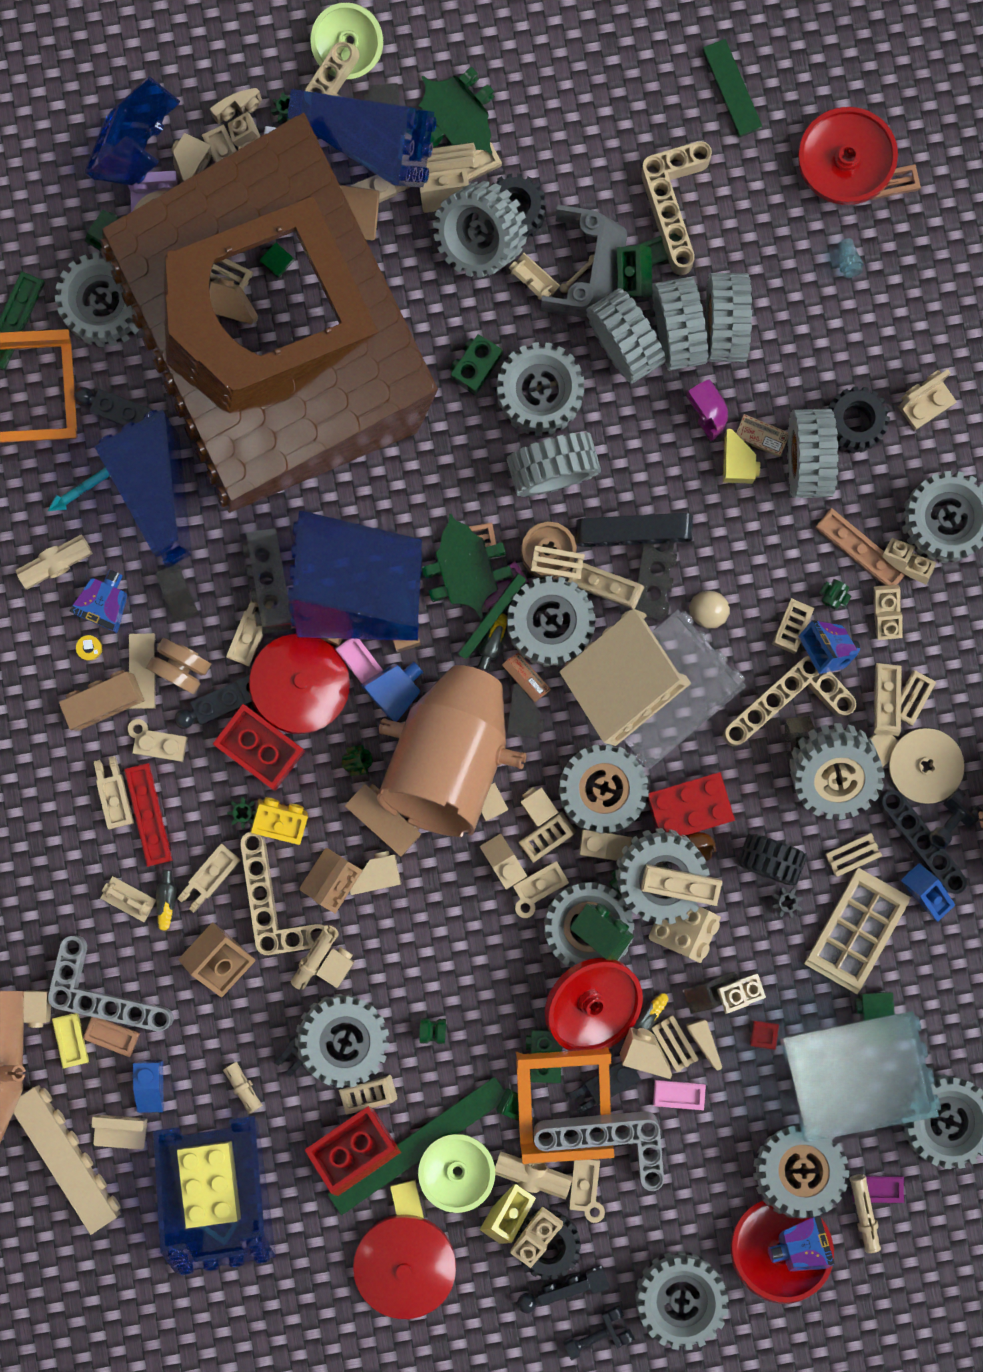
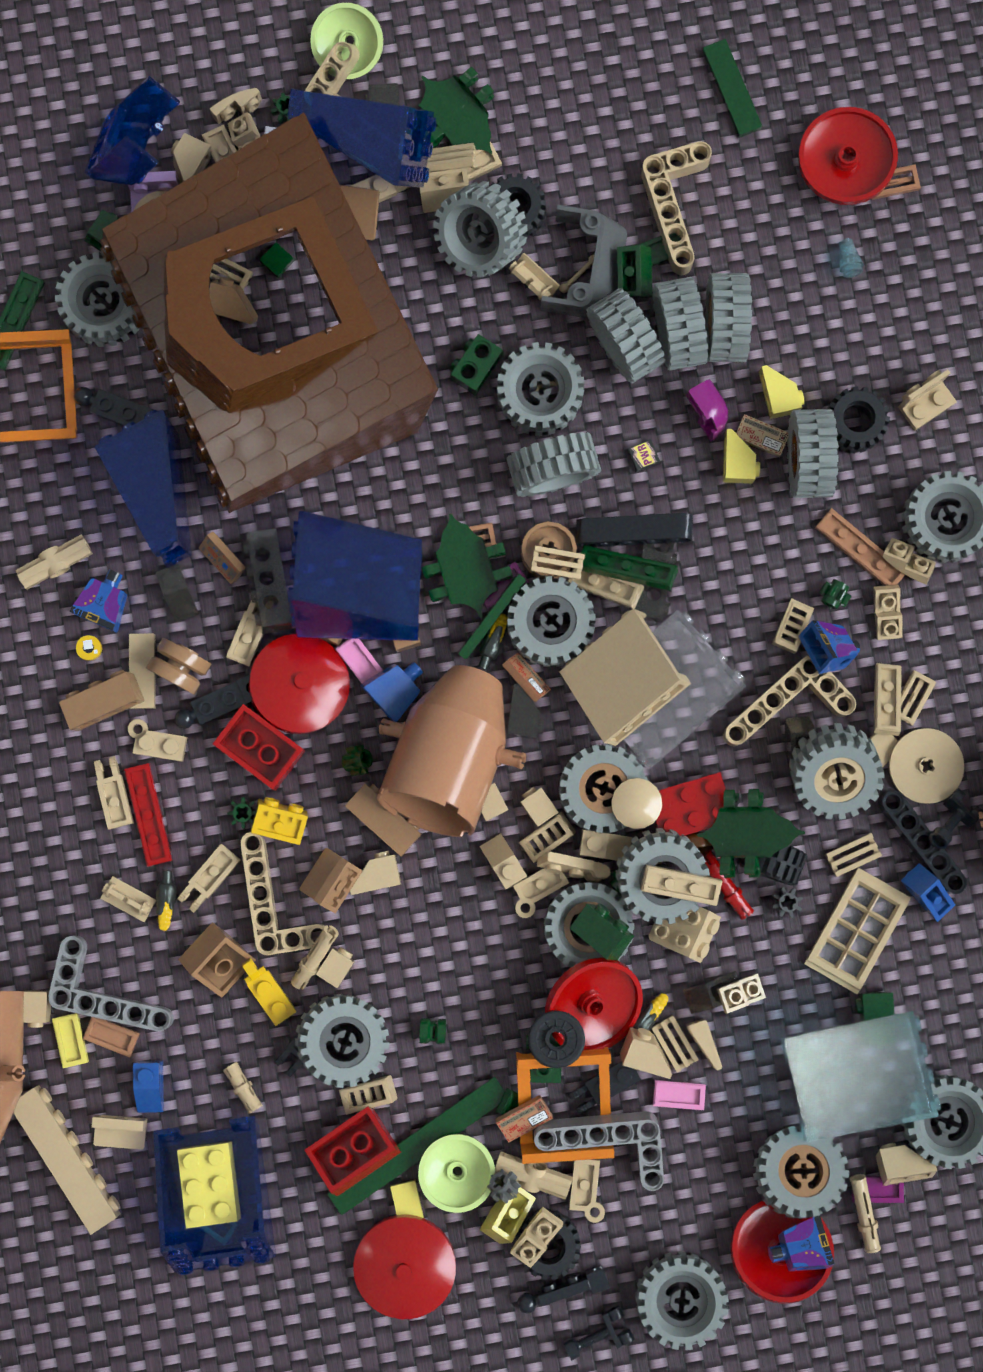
teal piece [48,467,112,511] -> none
tan hair [689,591,730,629] -> none
red tile [750,1020,779,1050] -> none
none -> medium nougat tile [199,532,246,584]
none -> yellow hinge [242,958,297,1026]
none -> dark grey gear [487,1169,521,1204]
none -> nougat tile [495,1095,553,1143]
none -> black wheel [528,1011,585,1068]
none -> tan hinge [537,852,611,883]
none -> dark green tile [576,545,679,591]
none -> tan dish [611,778,662,829]
none -> tile [628,439,660,472]
none -> dark green animal [696,789,805,878]
none -> red pin [702,850,754,920]
none -> light yellow slope [759,365,804,419]
none -> tan slope [875,1143,937,1186]

